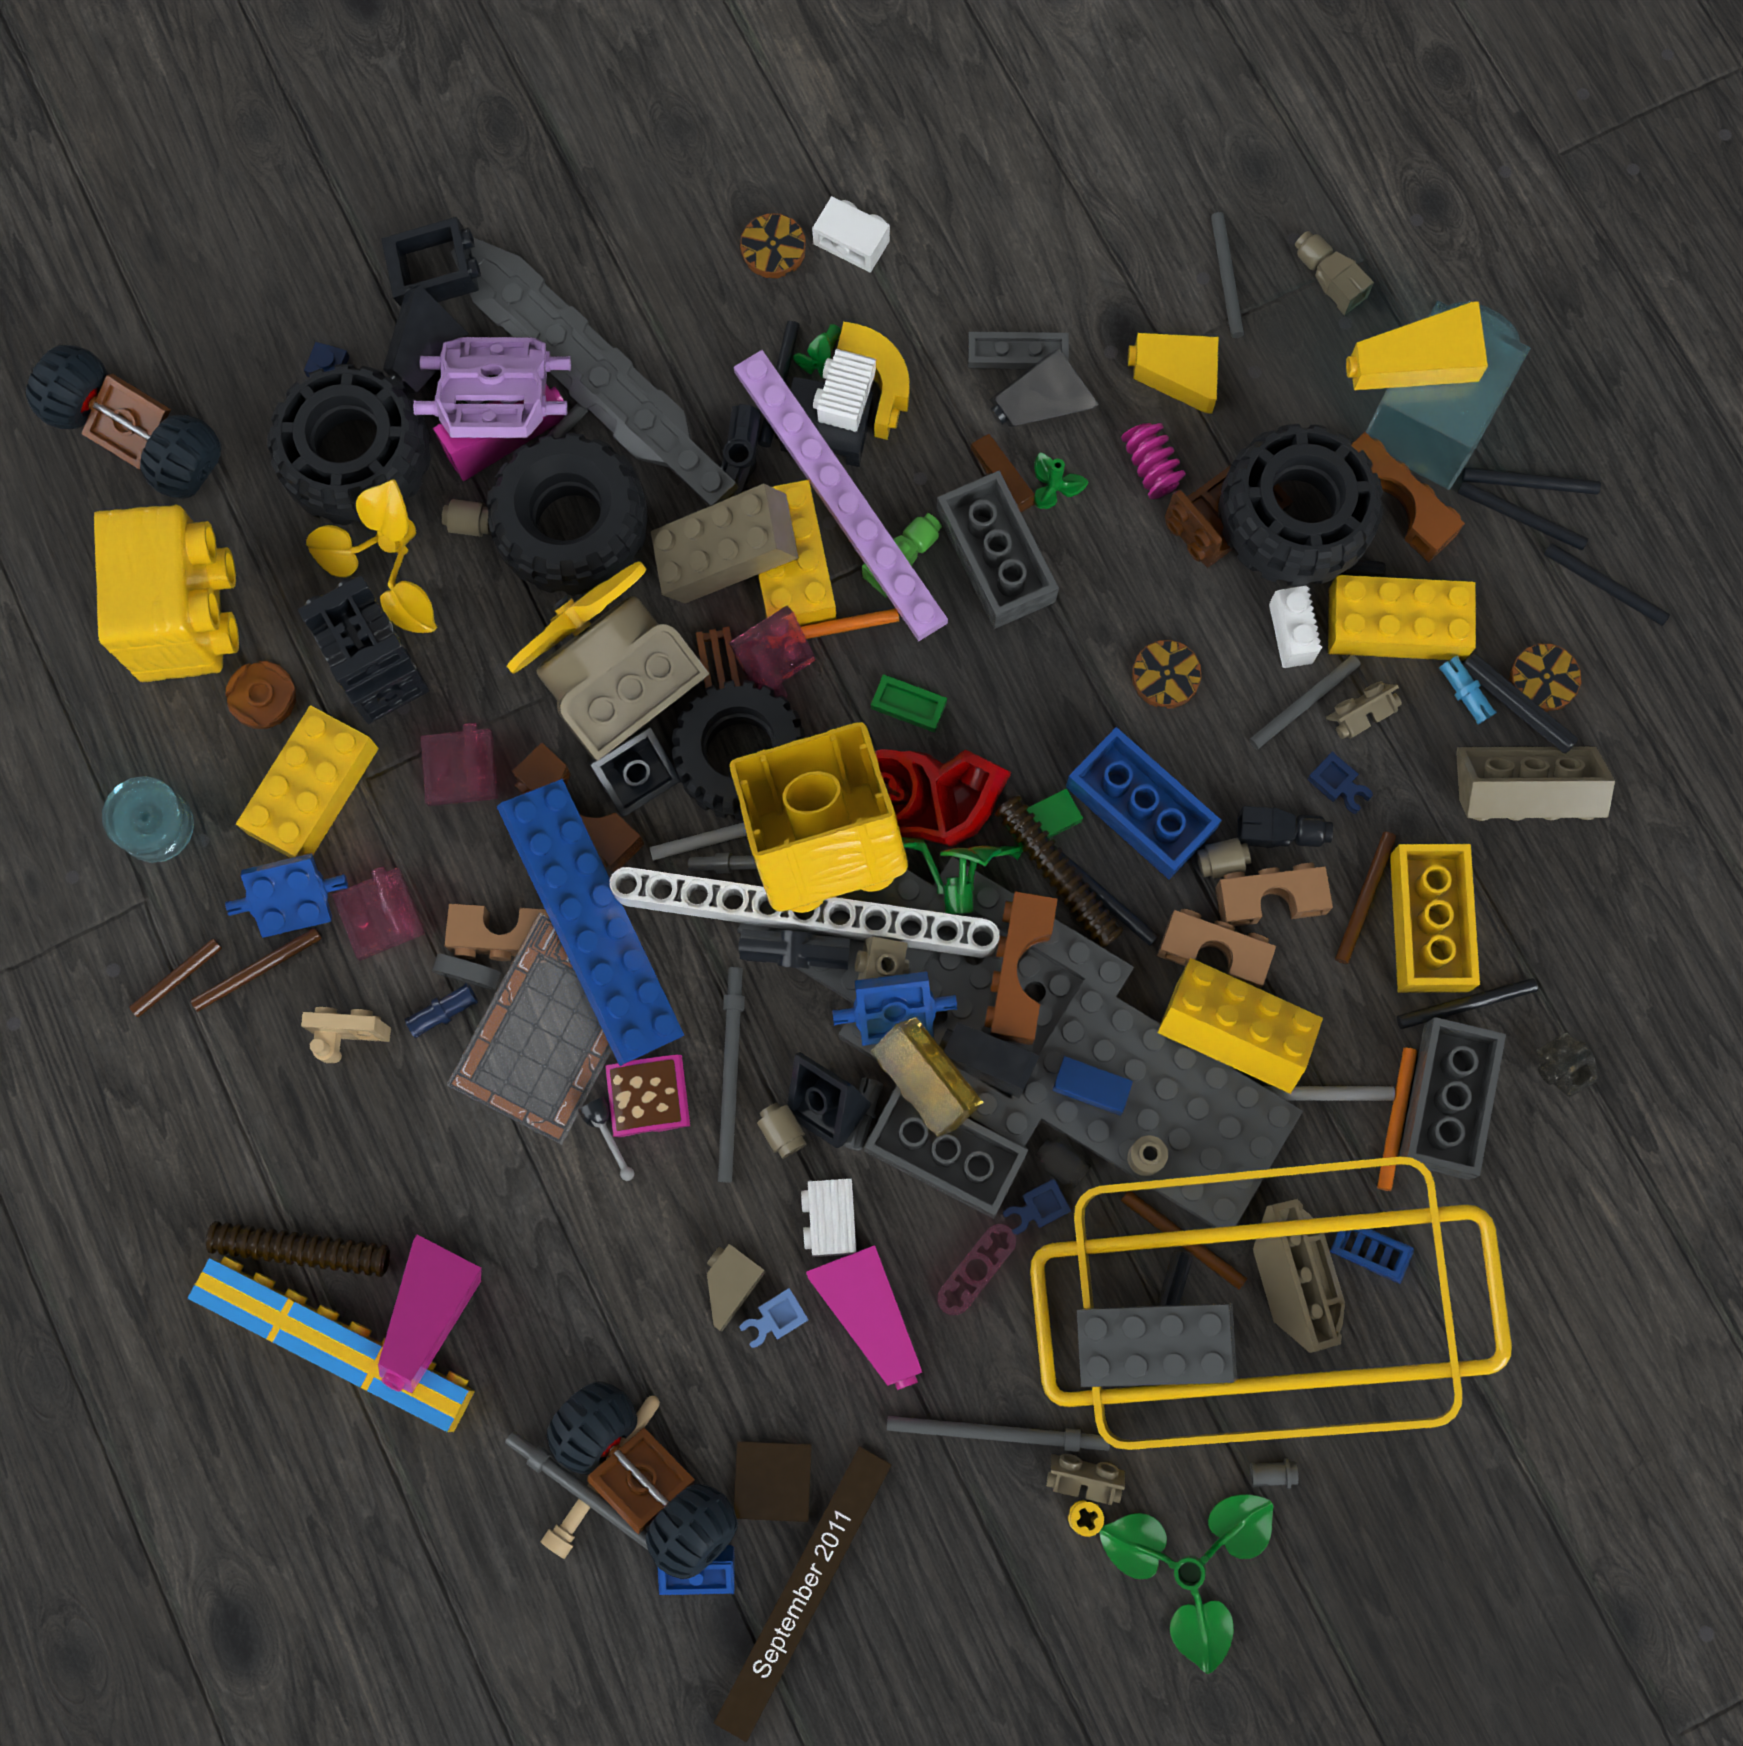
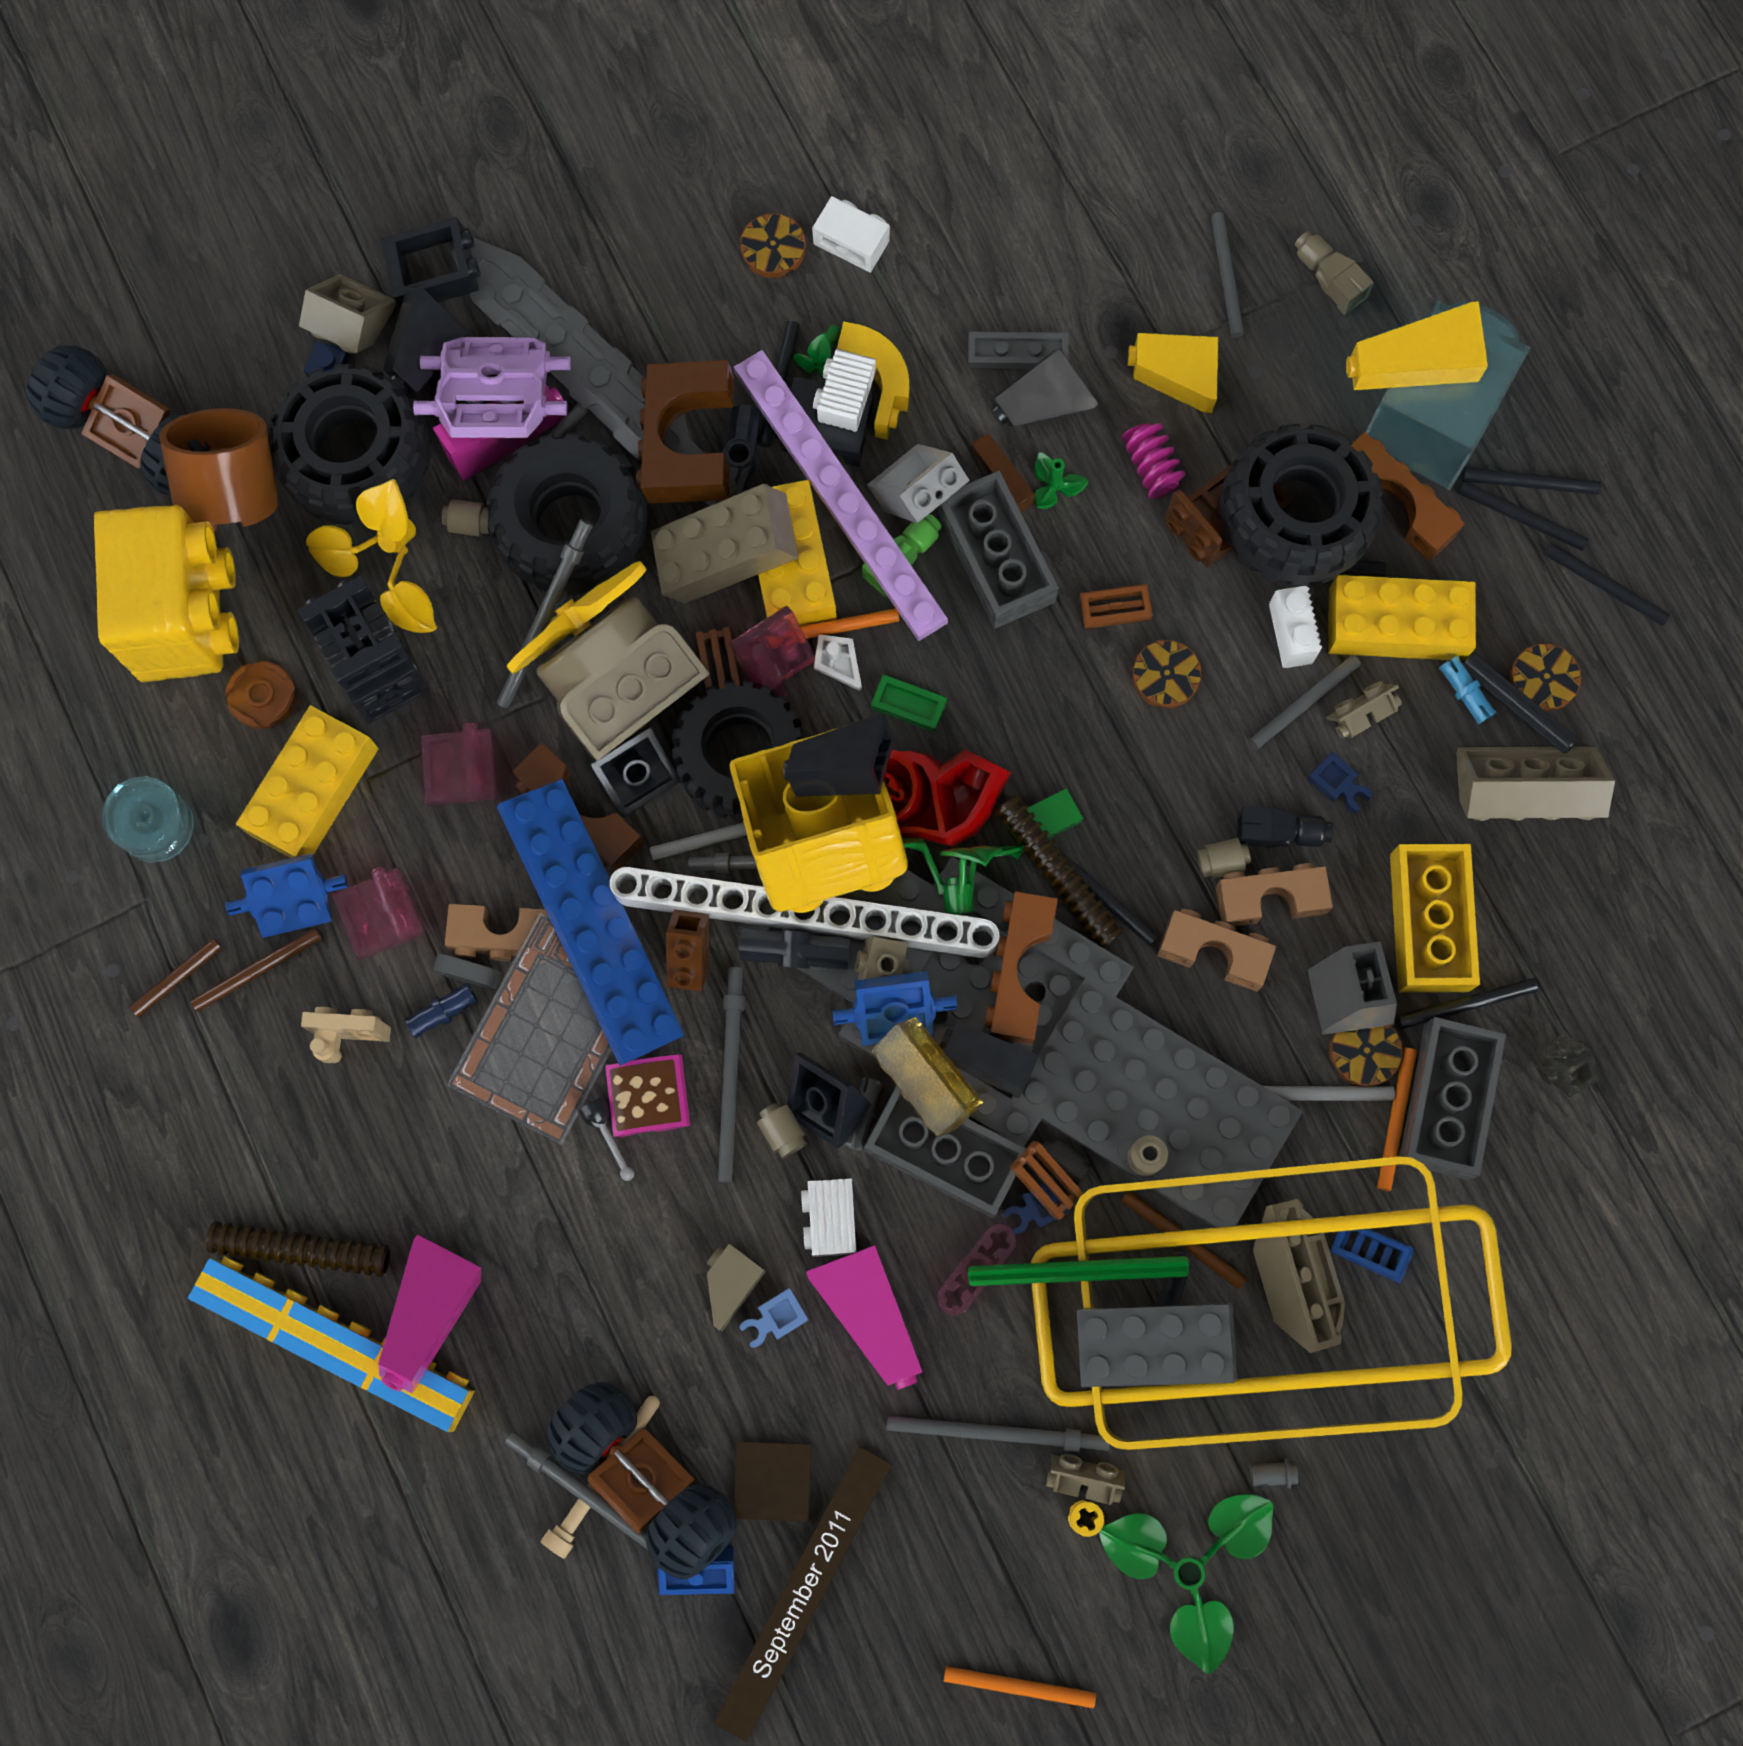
blue slope [1052,1056,1133,1116] -> none
blue brick [1066,727,1222,880] -> none
yellow brick [1157,958,1323,1094] -> none
reddish brown bar [1335,832,1396,964] -> none
none -> dark orange brick [159,408,278,531]
none -> dark tan slope [299,274,397,354]
none -> dark grey bar [496,519,593,708]
none -> reddish brown arch [636,360,734,504]
none -> reddish brown brick [666,909,709,992]
none -> black slope [783,714,894,797]
none -> white piece [814,634,862,690]
none -> light grey window [867,444,970,523]
none -> orange bar [943,1666,1096,1708]
none -> green axle [968,1256,1189,1286]
none -> dark orange tile [1009,1141,1084,1220]
none -> dark orange tile [1079,584,1153,629]
none -> dark grey slope [1307,941,1397,1035]
none -> tile [1329,1025,1402,1086]

